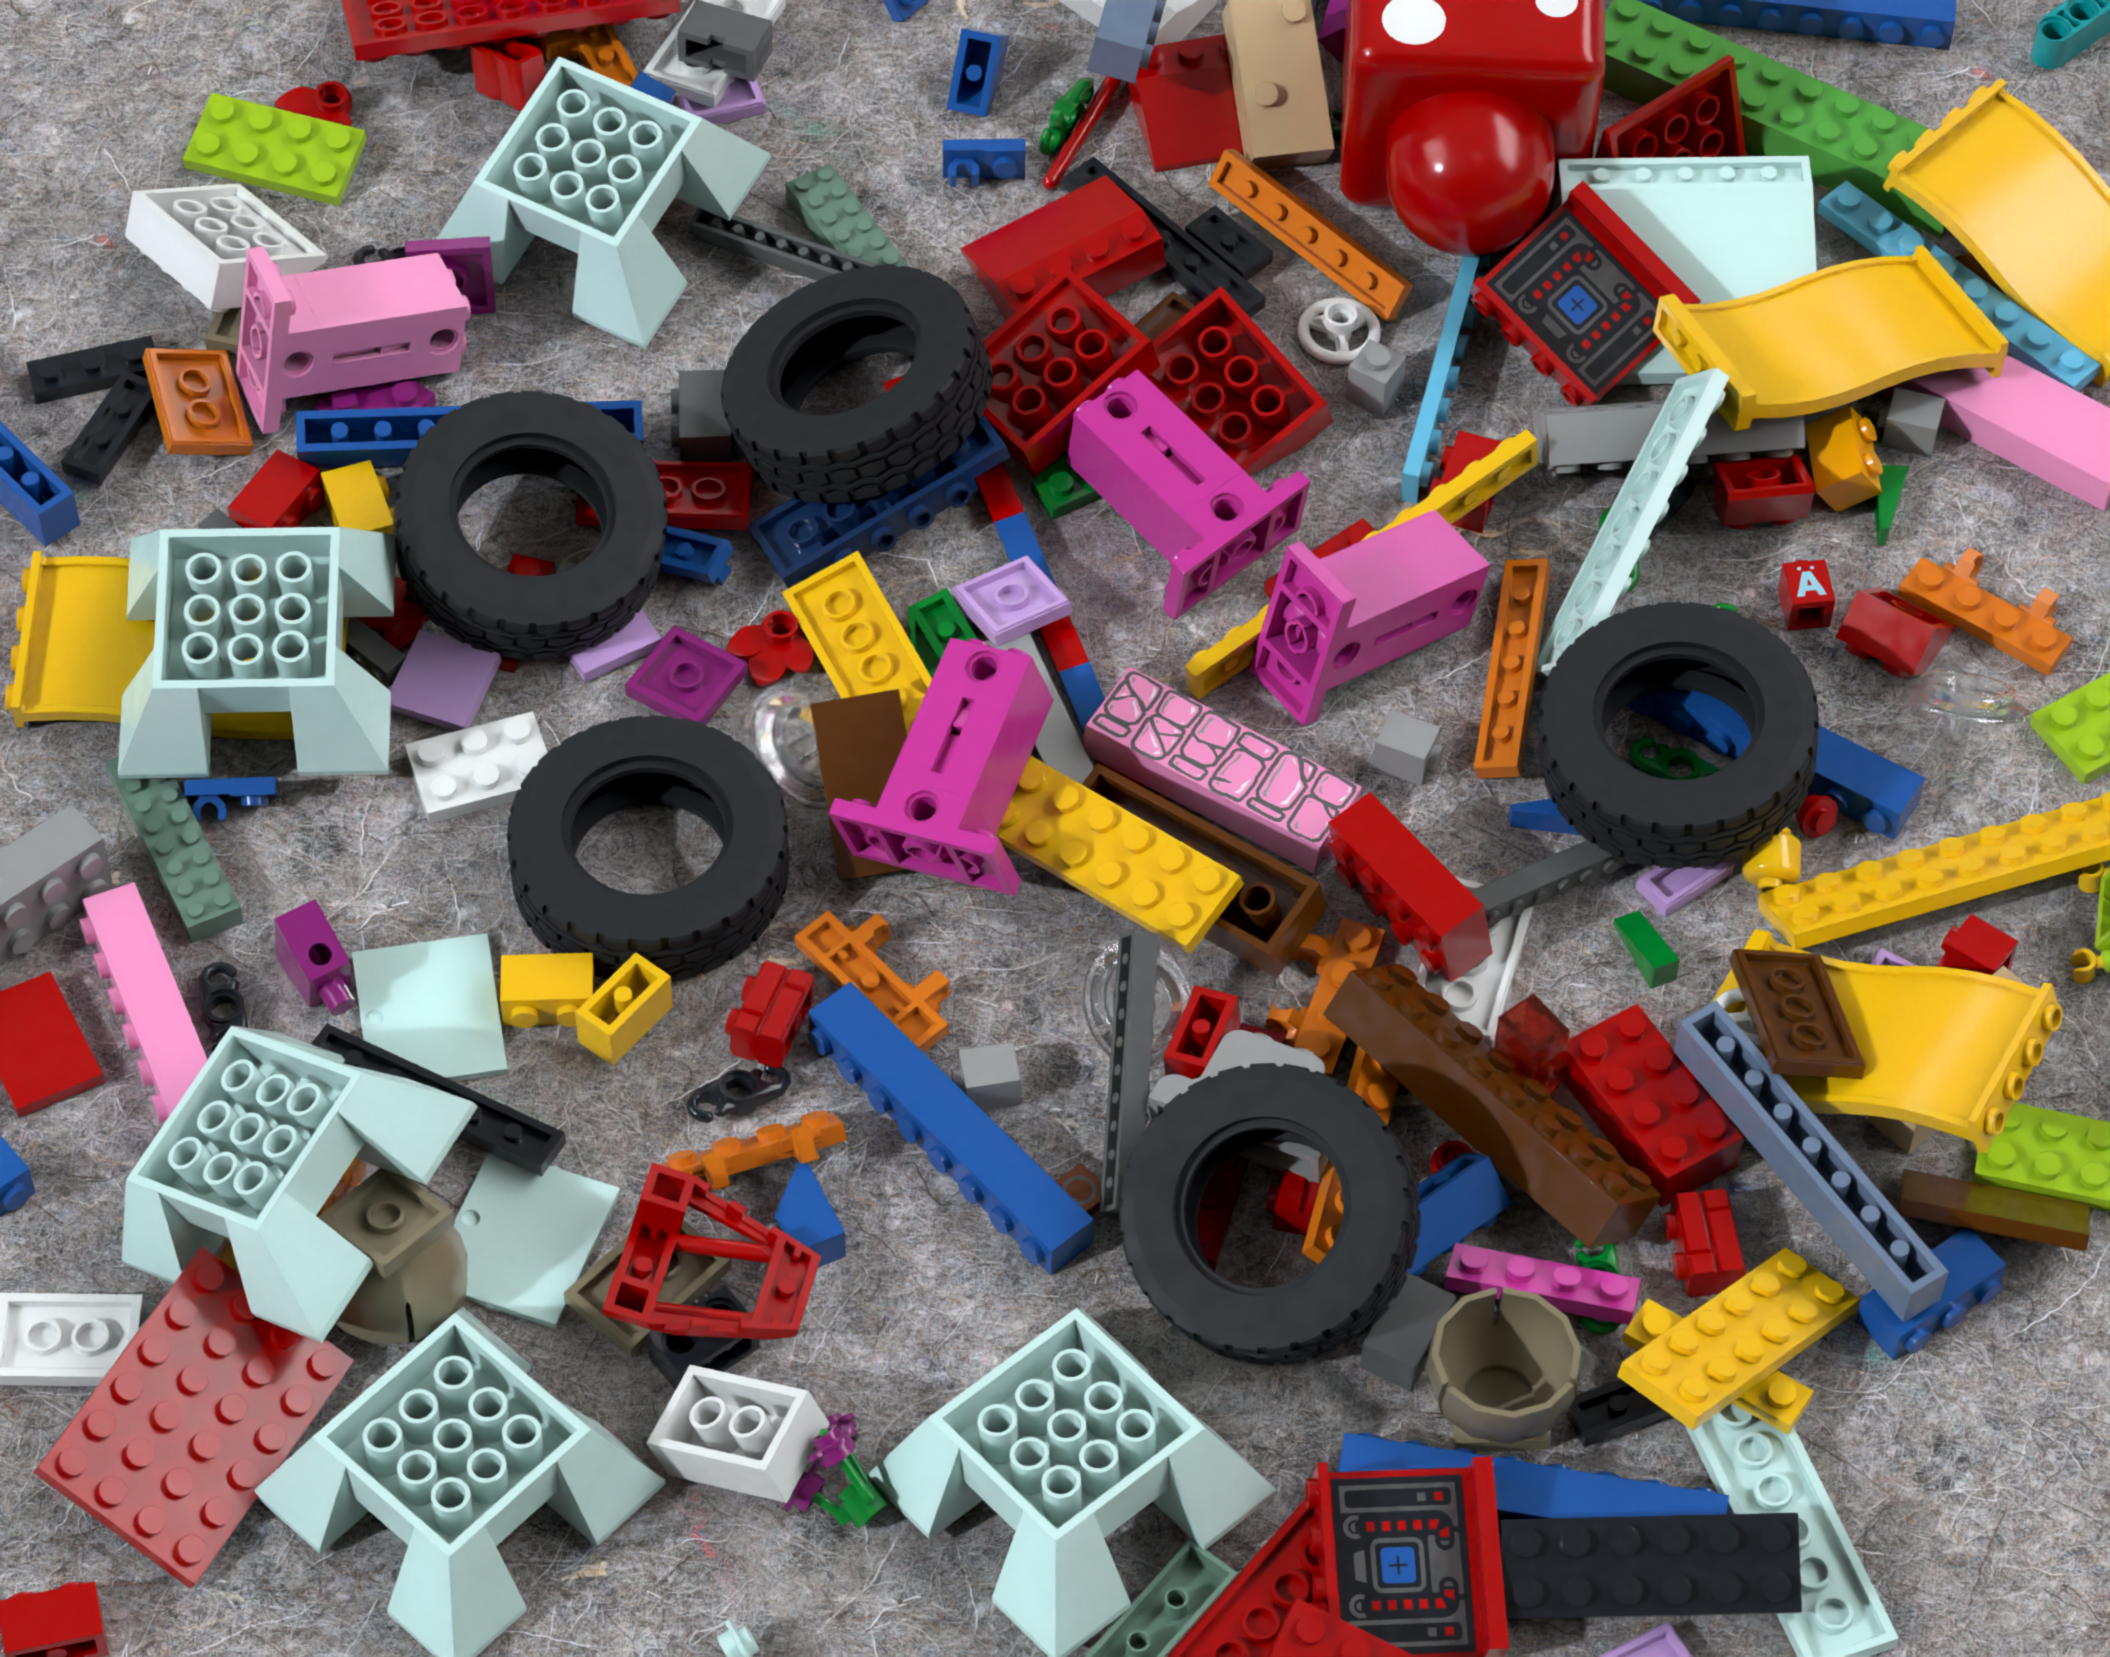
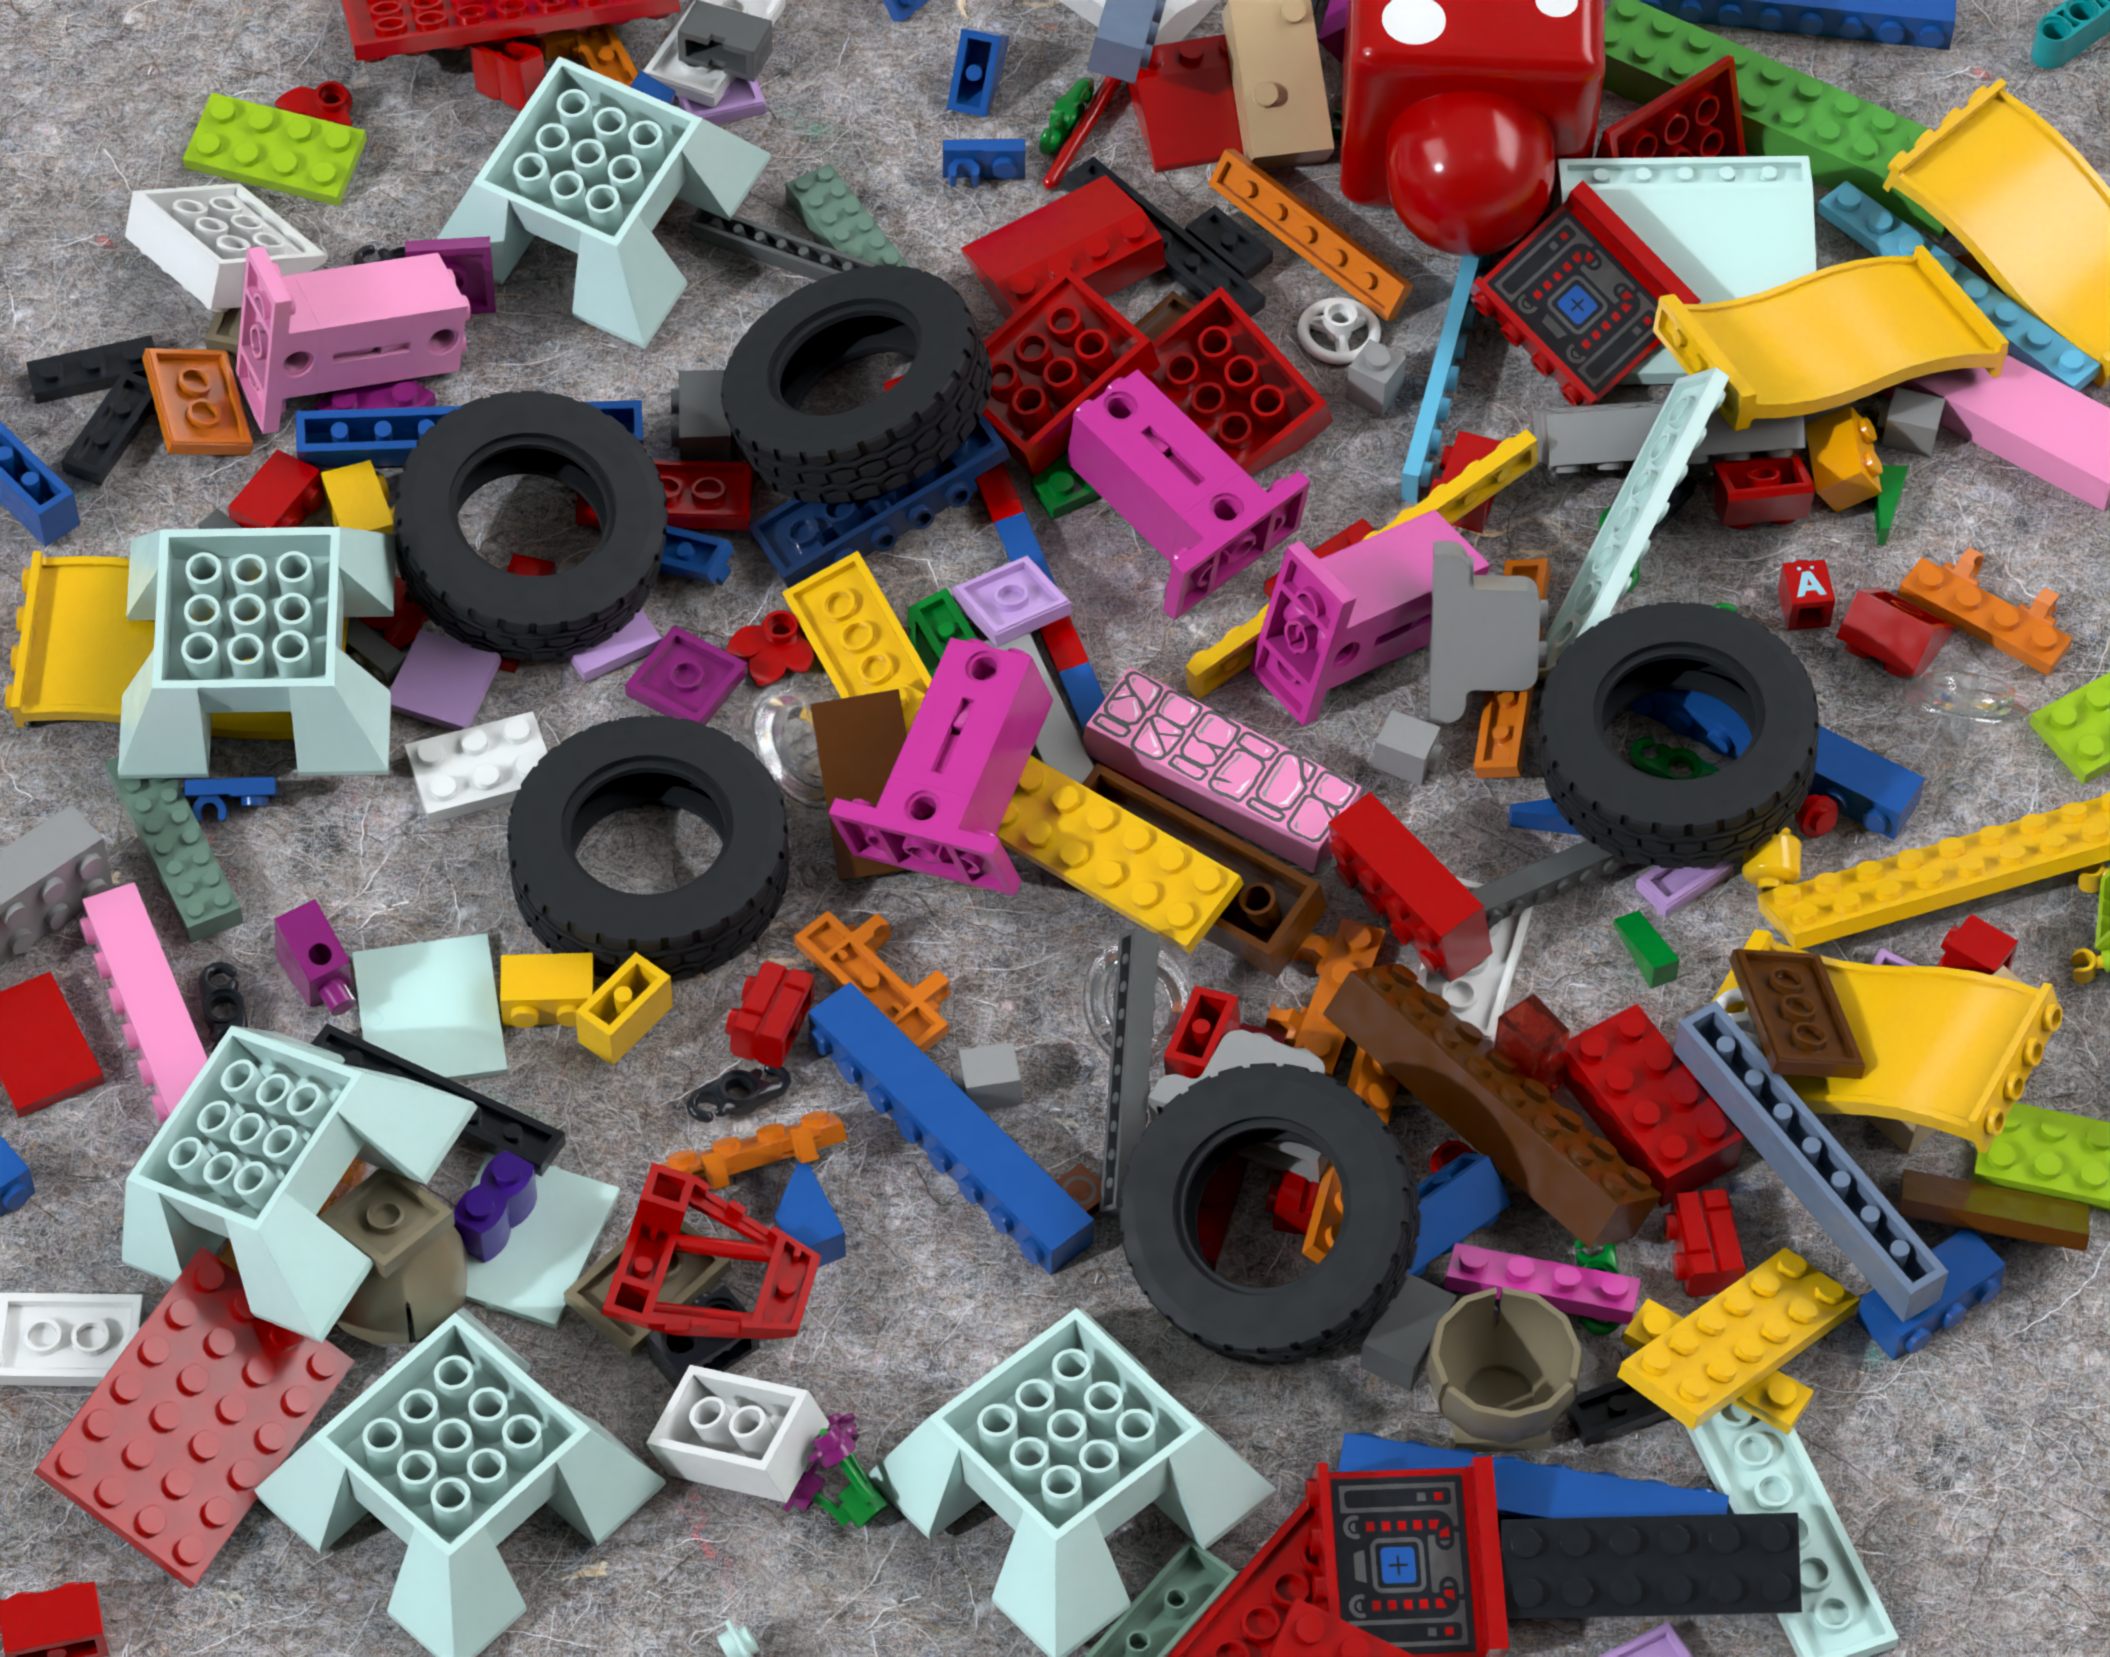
none -> dark purple brick [454,1150,537,1263]
none -> light grey brick [1428,541,1548,723]

